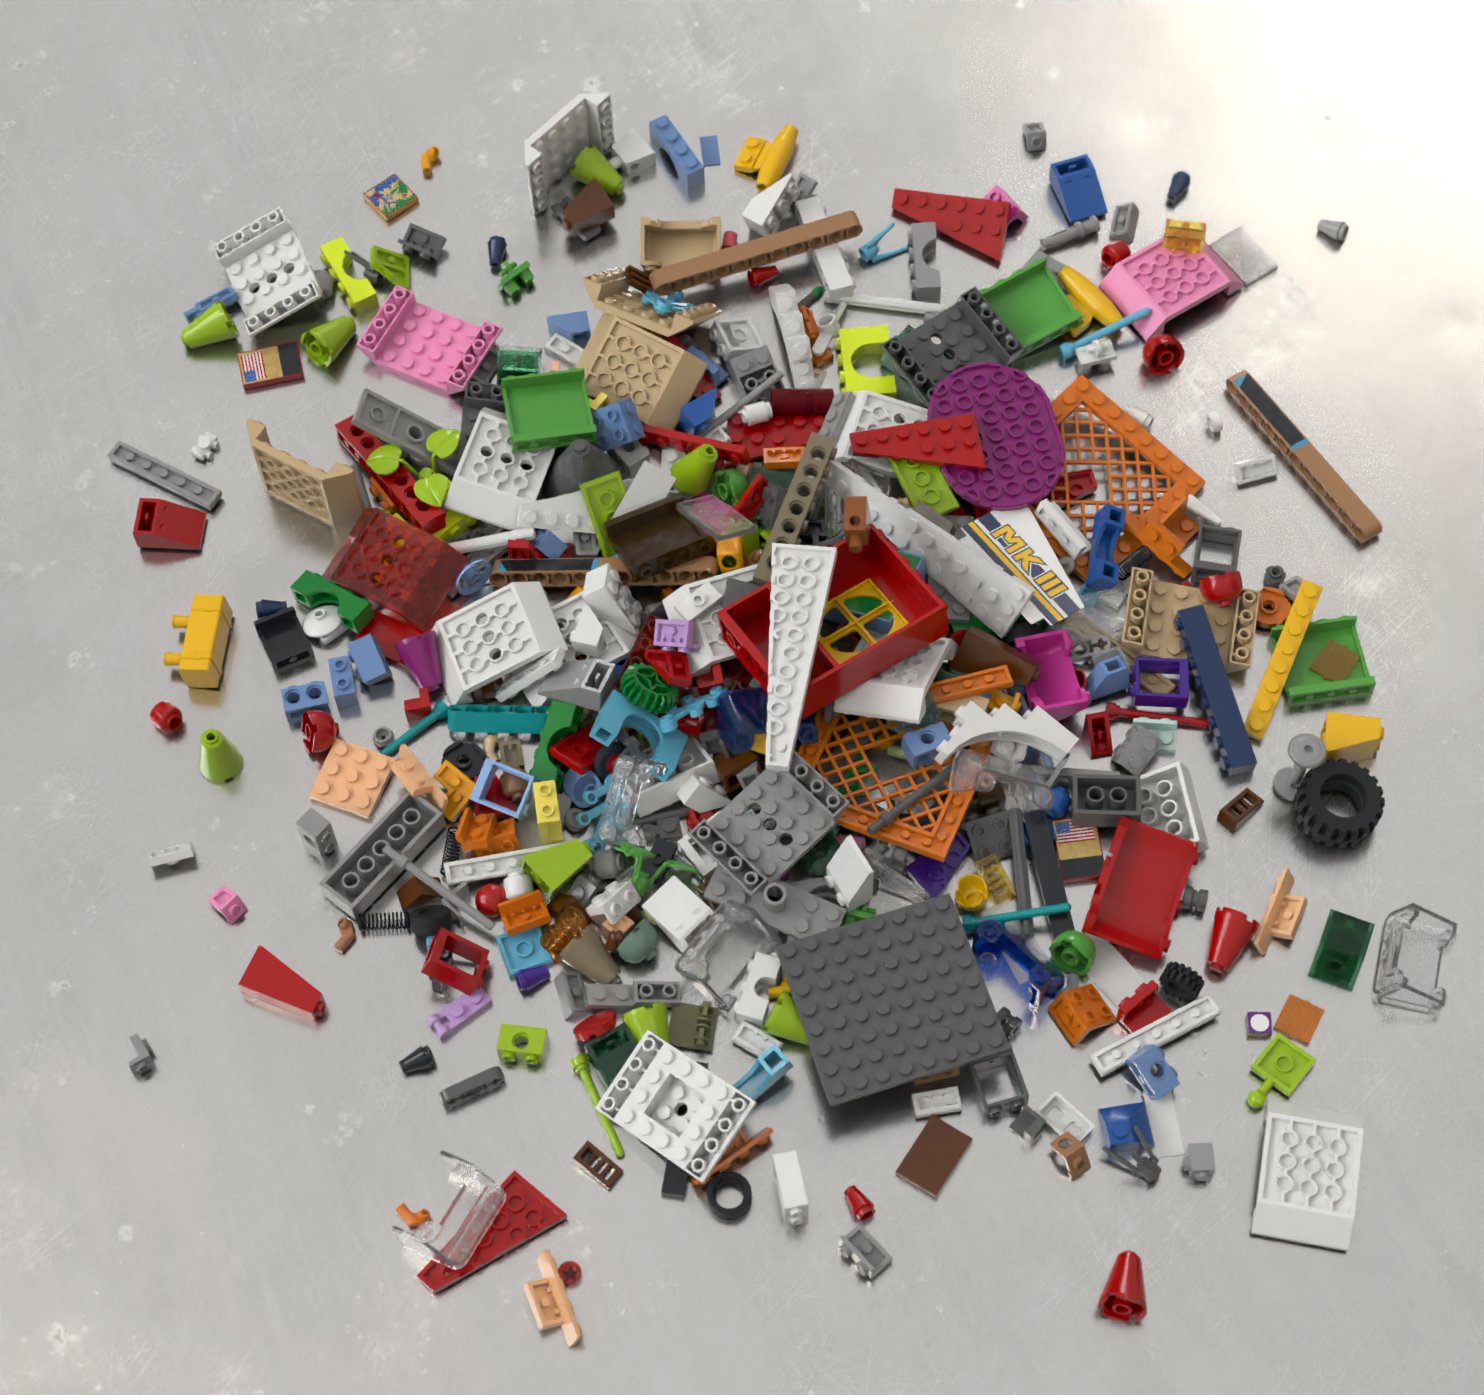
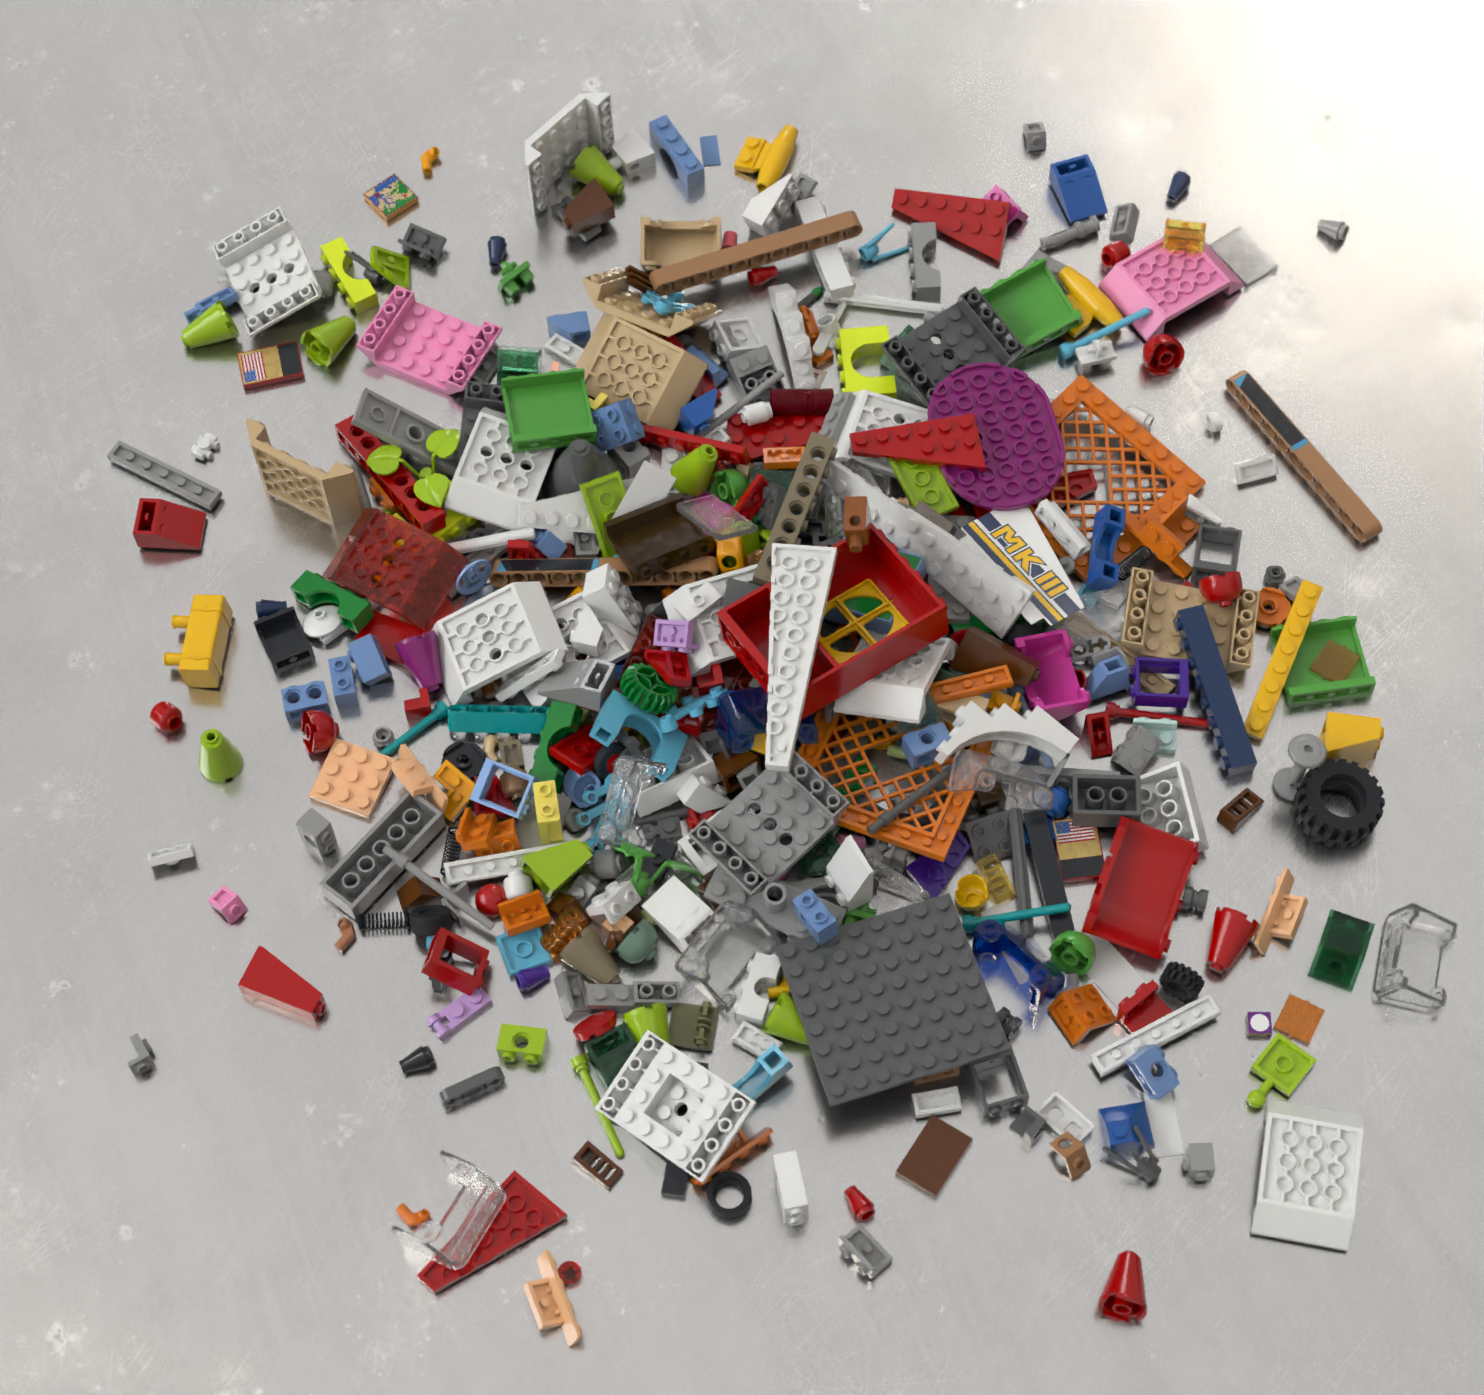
none -> medium blue brick [792,888,839,946]

